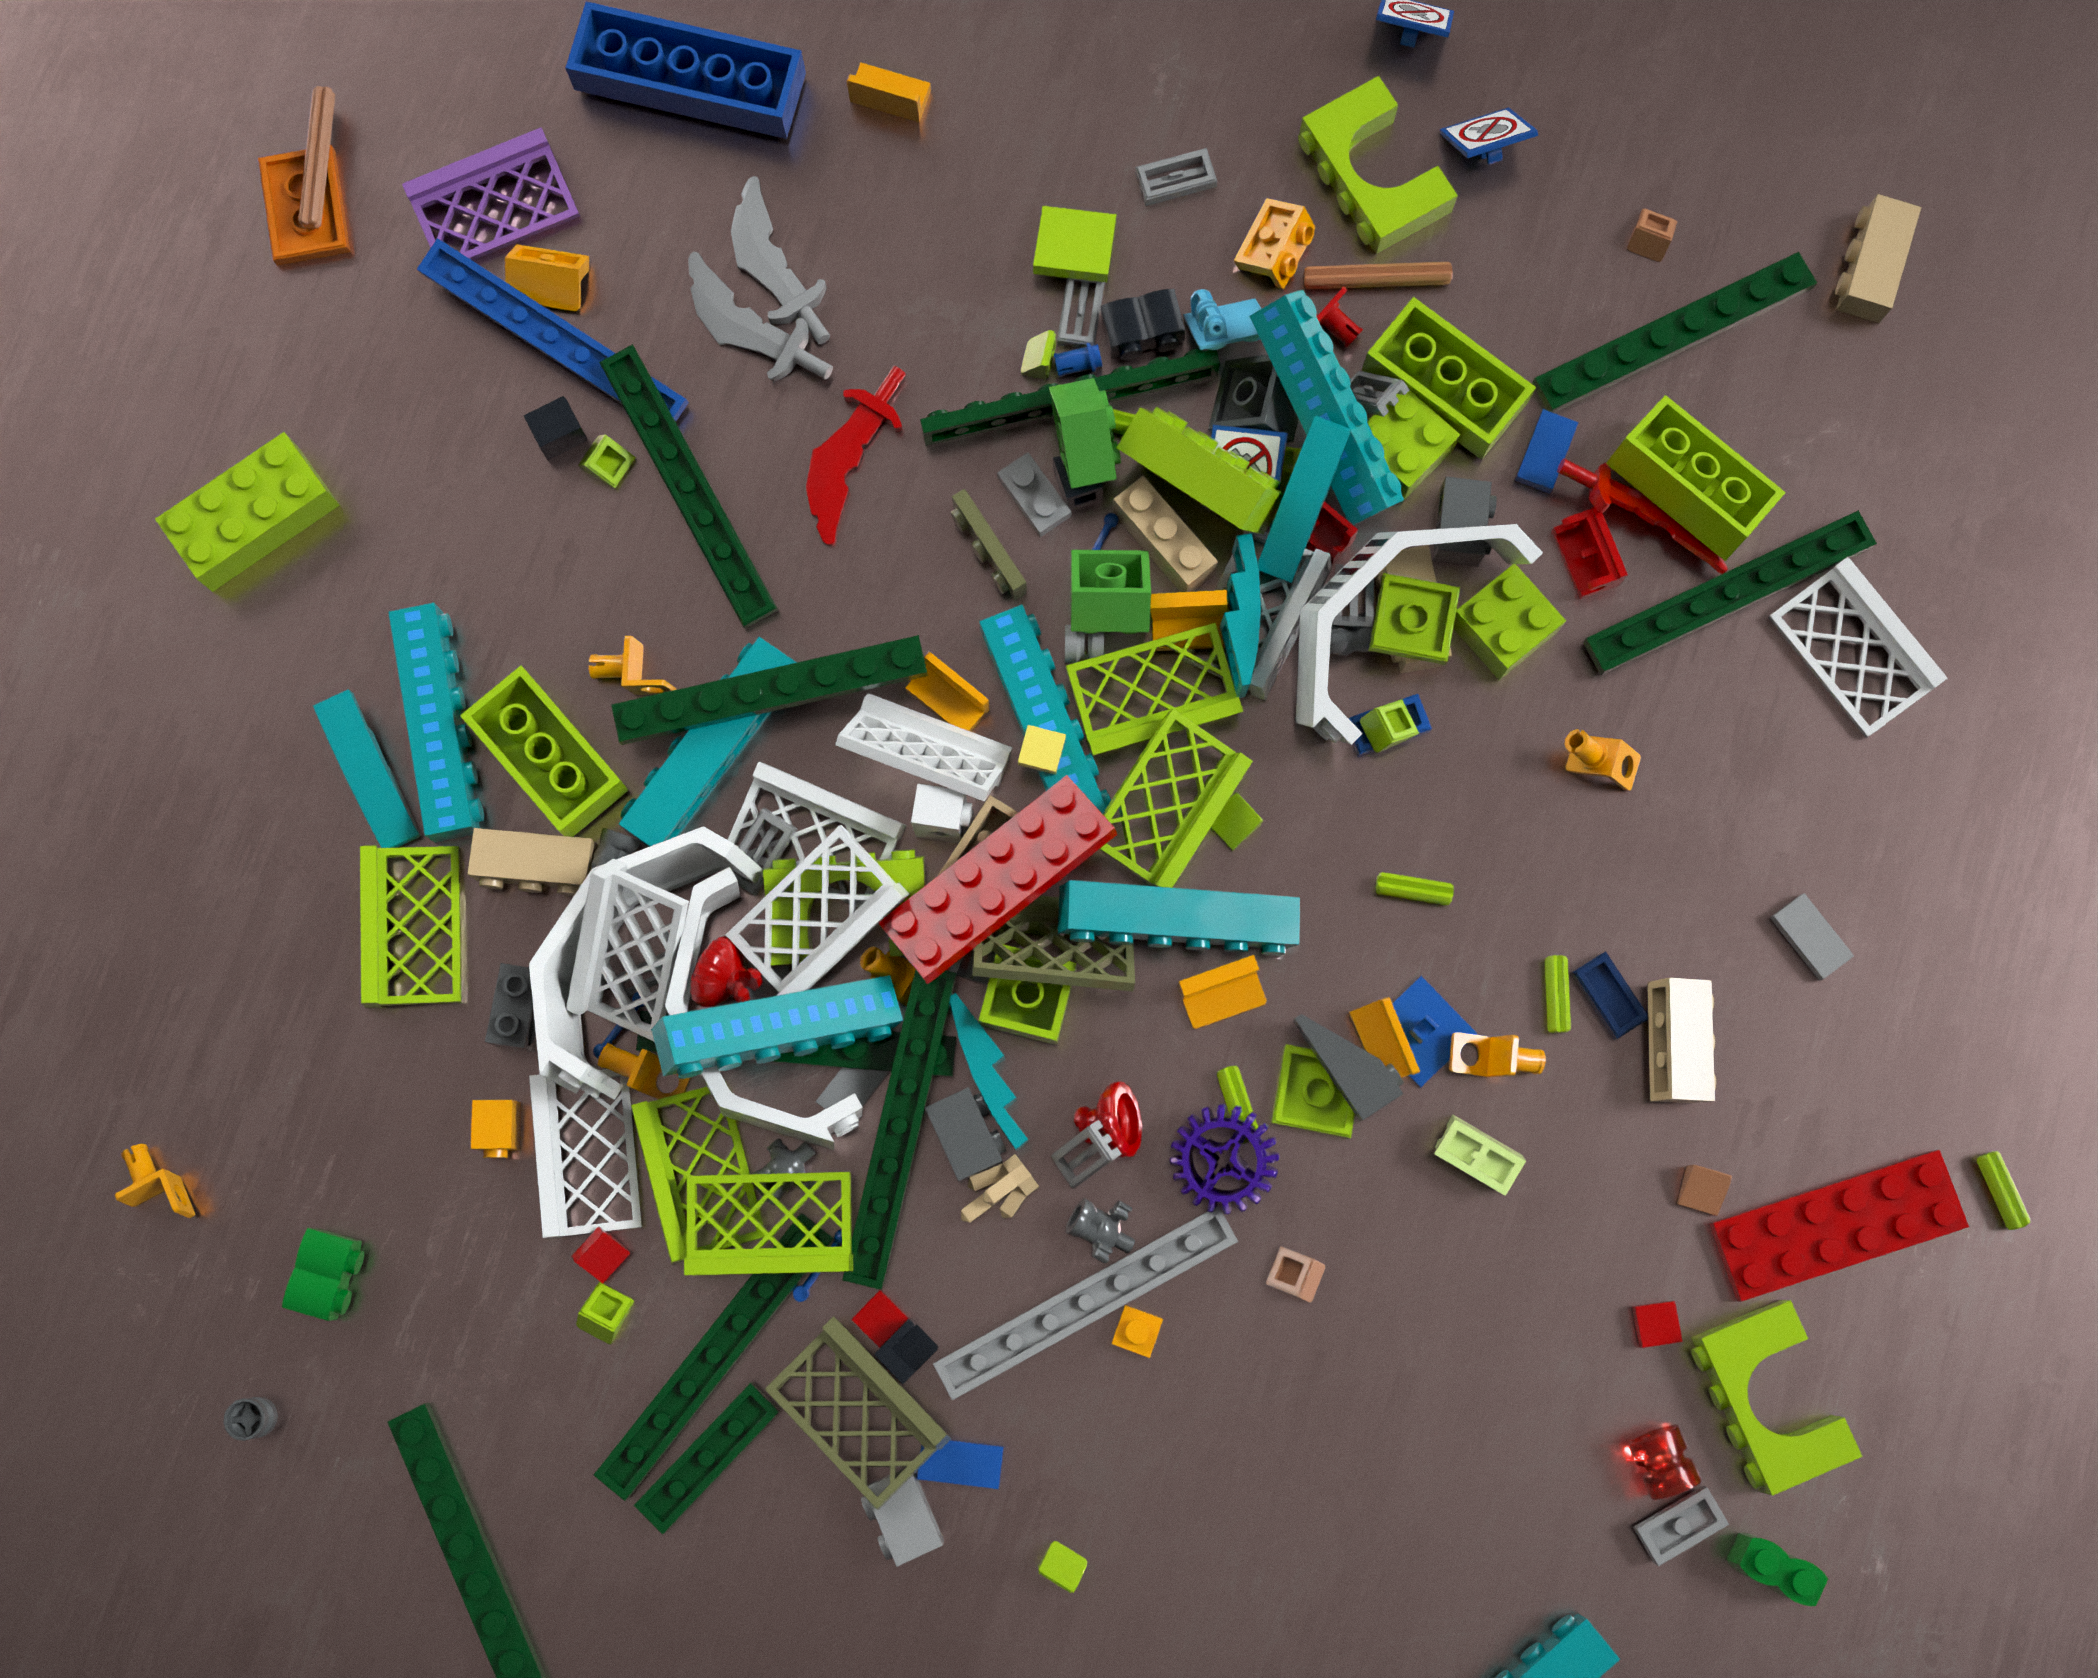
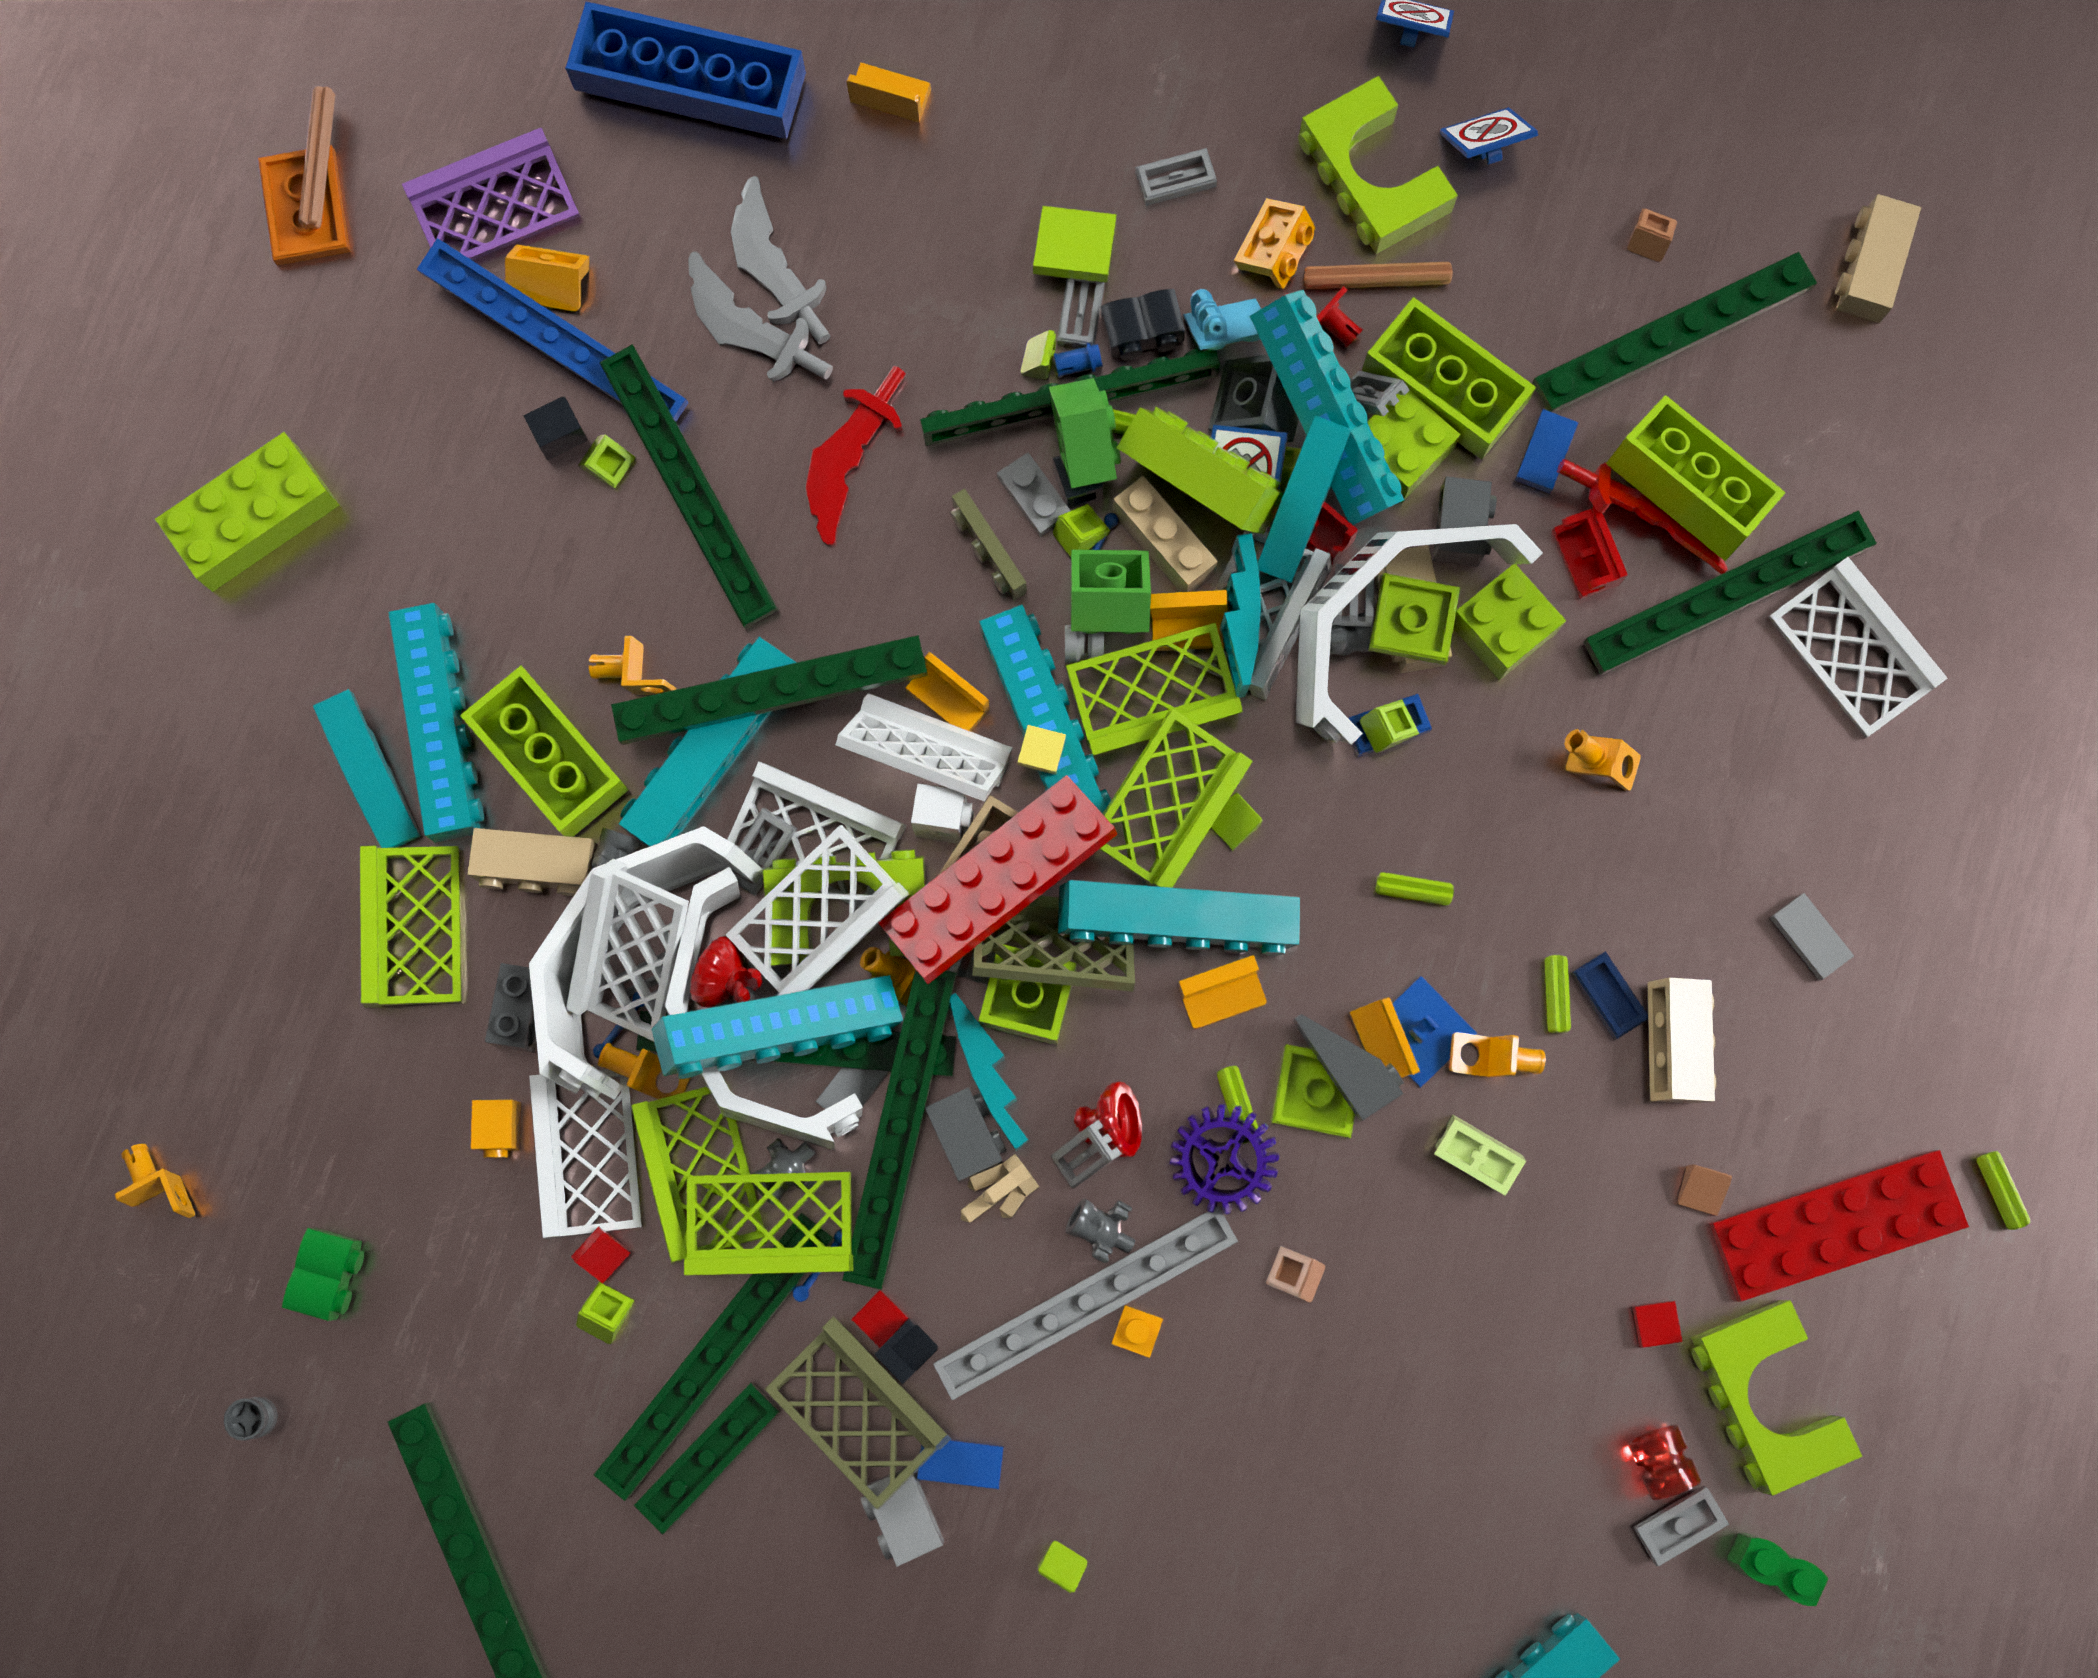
none -> lime slope [1053,504,1110,556]

